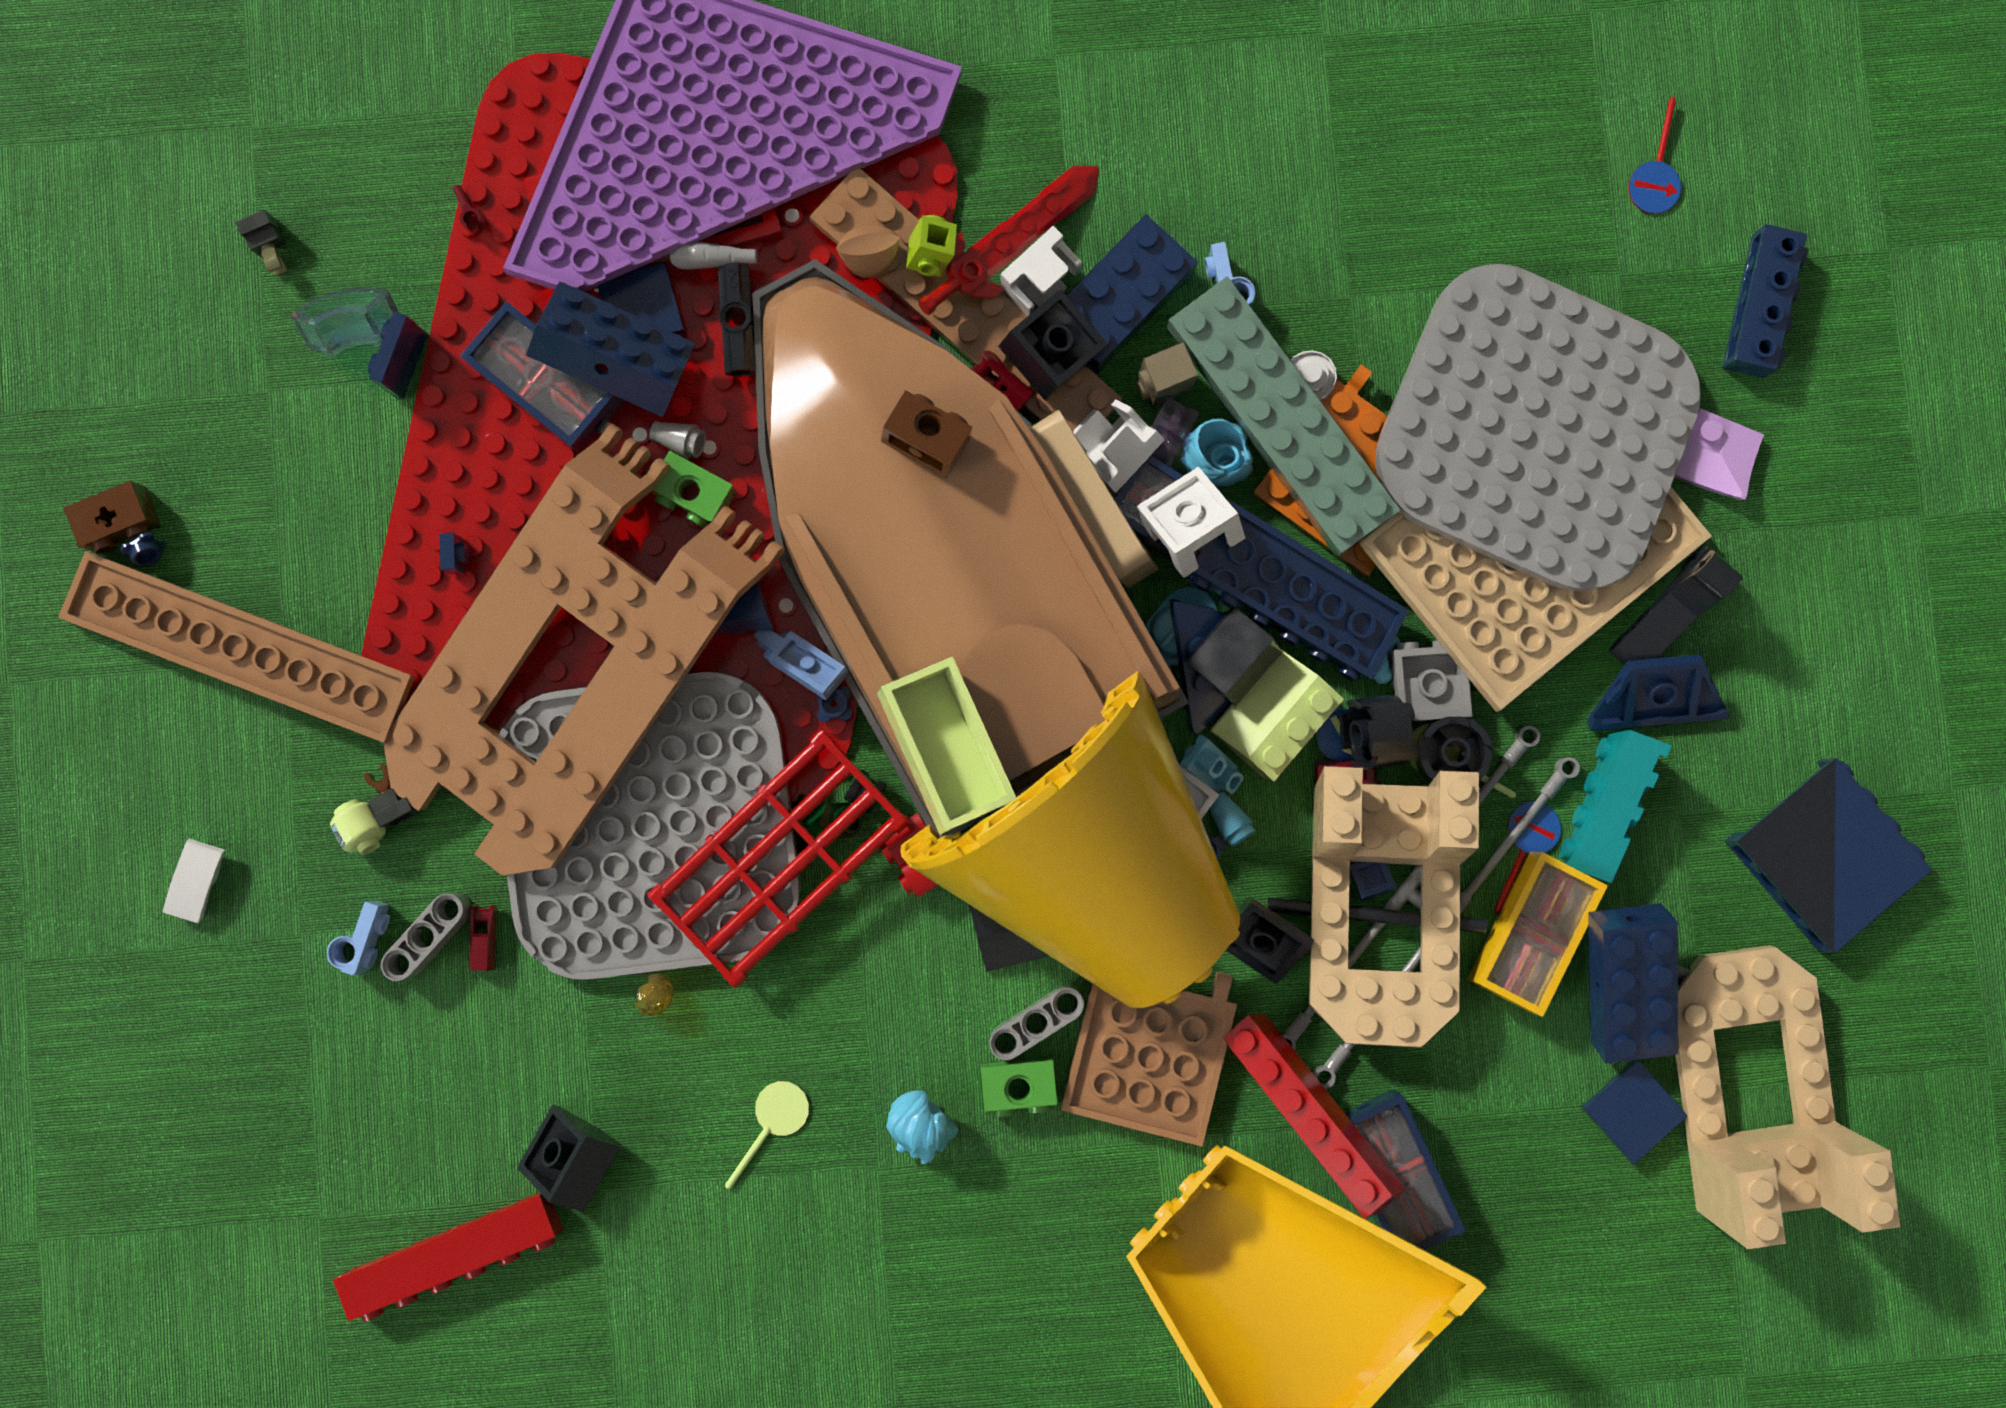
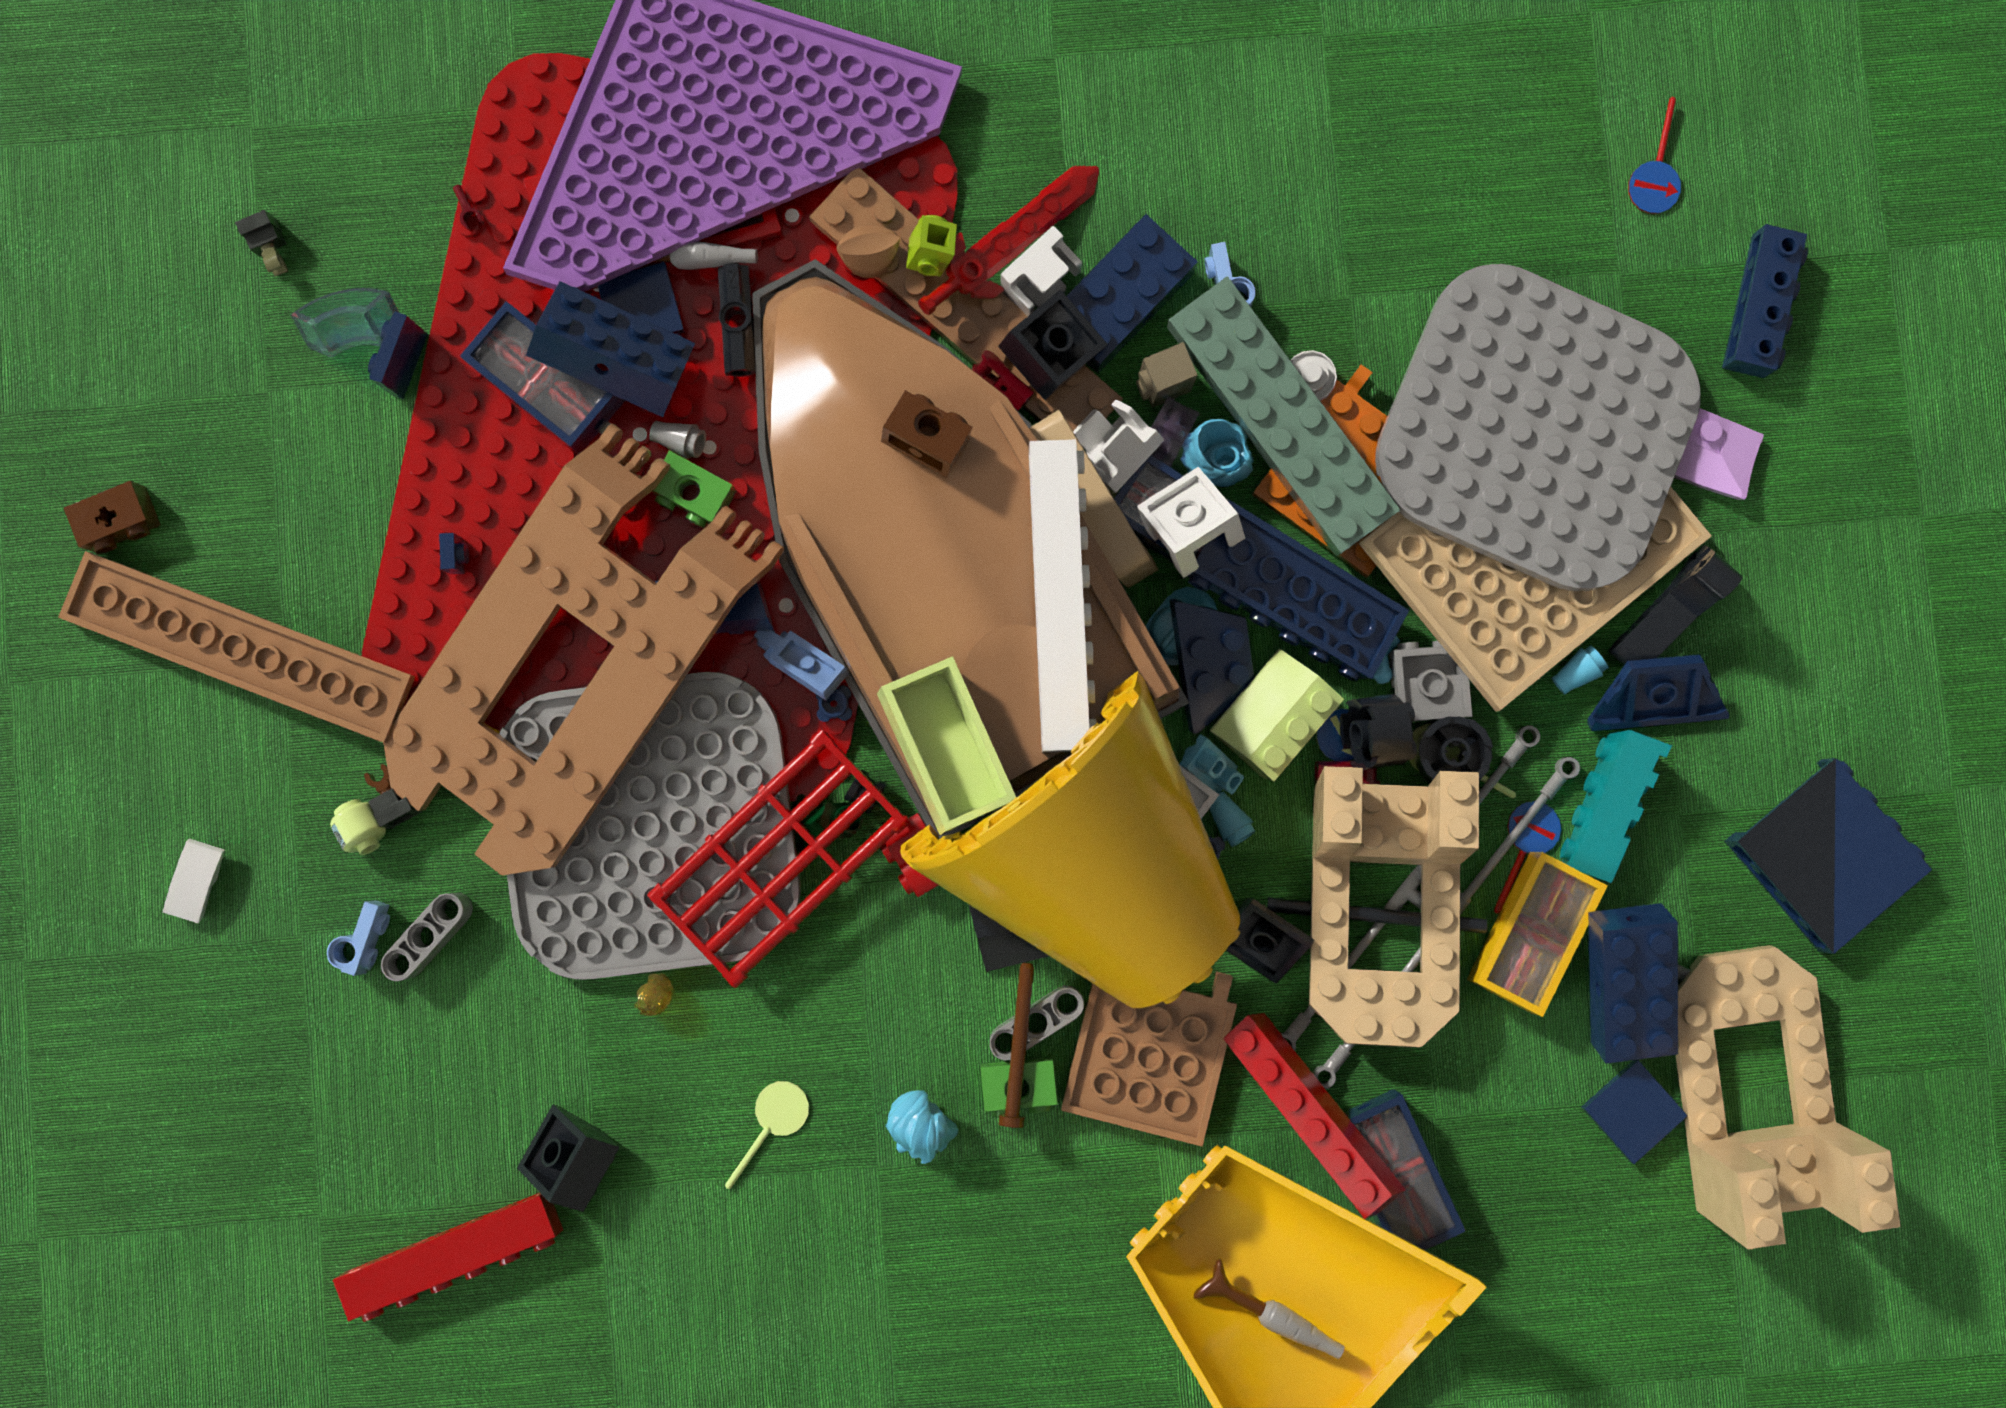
dark blue plate [120,532,165,566] -> none
dark red bar [469,904,498,971] -> none
black slope [1185,606,1283,706] -> none
dark blue plate [1350,862,1396,901] -> none
none -> reddish brown bar [998,962,1034,1128]
none -> white brick [1028,439,1096,753]
none -> piece [1194,1258,1345,1359]
none -> medium azure cone [1551,645,1609,695]

